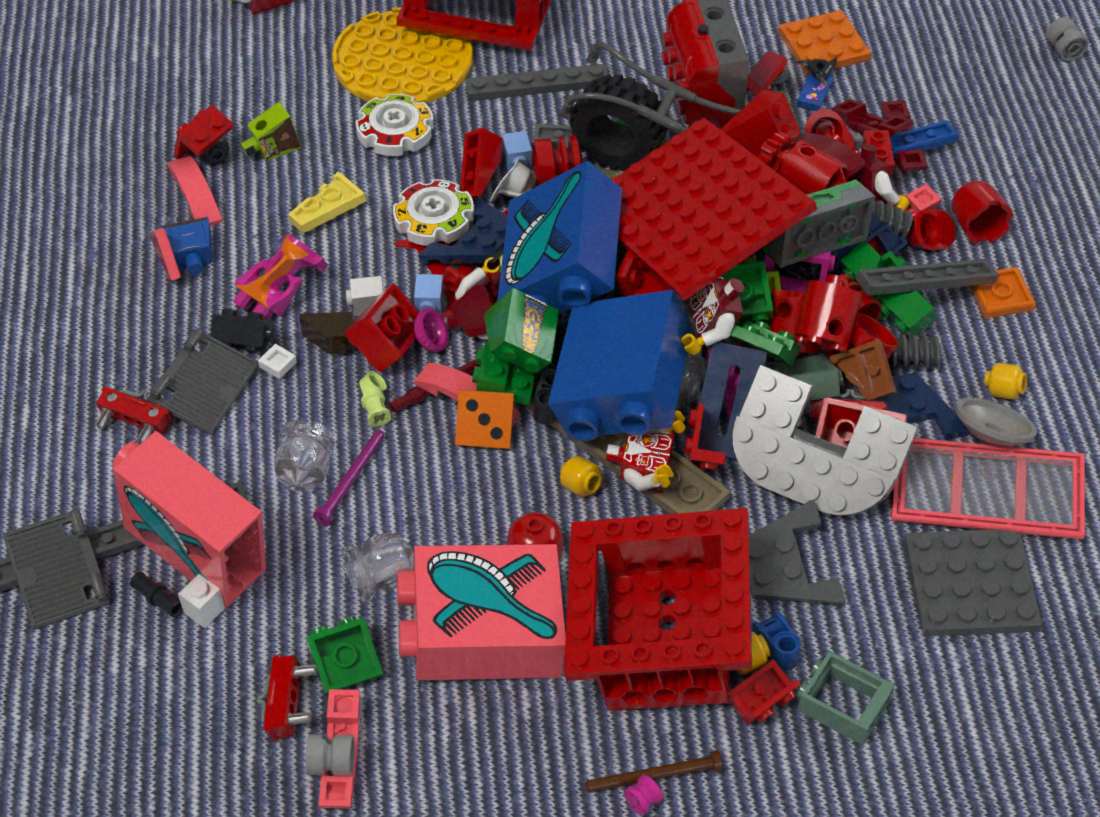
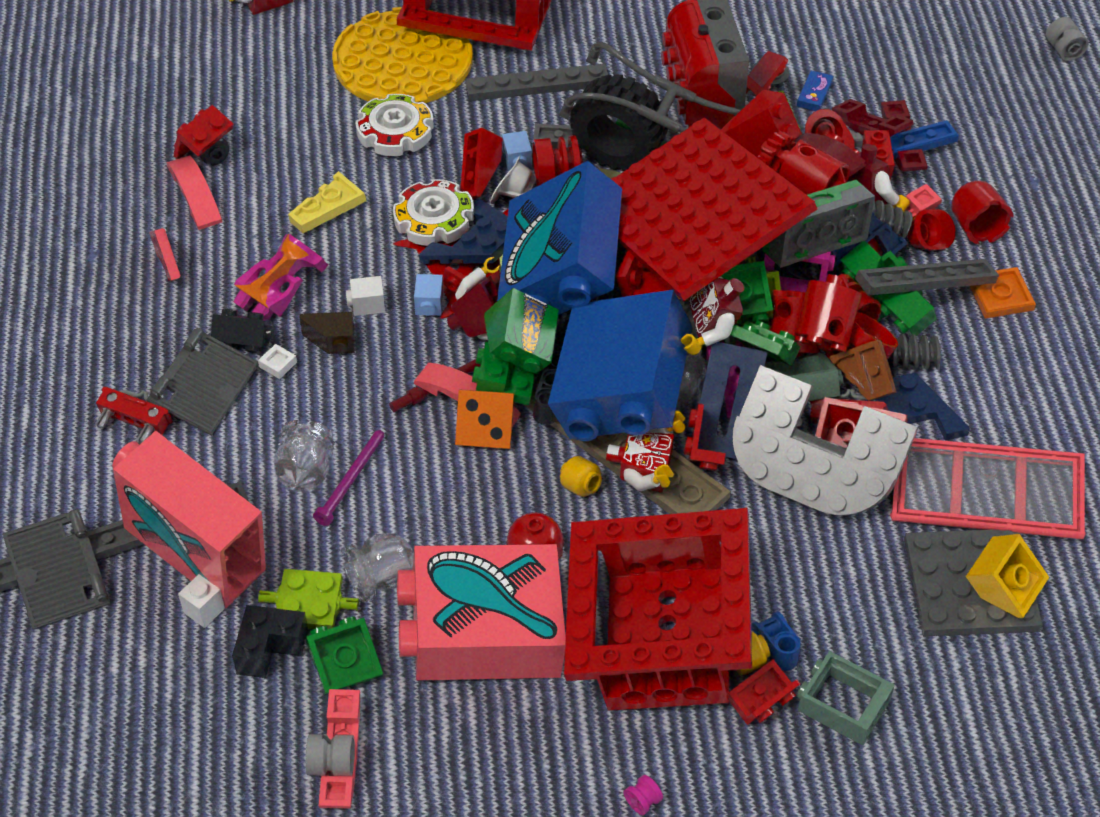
black pin [130,572,182,617] -> none
blue torso [160,216,212,275] -> none
torso [240,102,302,161] -> none
red piece [257,655,317,741] -> none
red slope [344,282,419,373] -> none
yellowish green connector [359,371,391,427] -> none
dark pink hat [414,307,449,353] -> none
reddish brown bar [585,750,723,792] -> none
dark grey wing [749,500,846,607] -> none
orange plate [778,10,871,76] -> none
black piece [794,56,837,87] -> none
light grey dish [955,398,1037,446] -> none
yellow head [984,363,1027,400] -> none
none -> black brick [232,605,308,678]
none -> lime plate [258,569,359,629]
none -> yellow slope [966,534,1049,618]

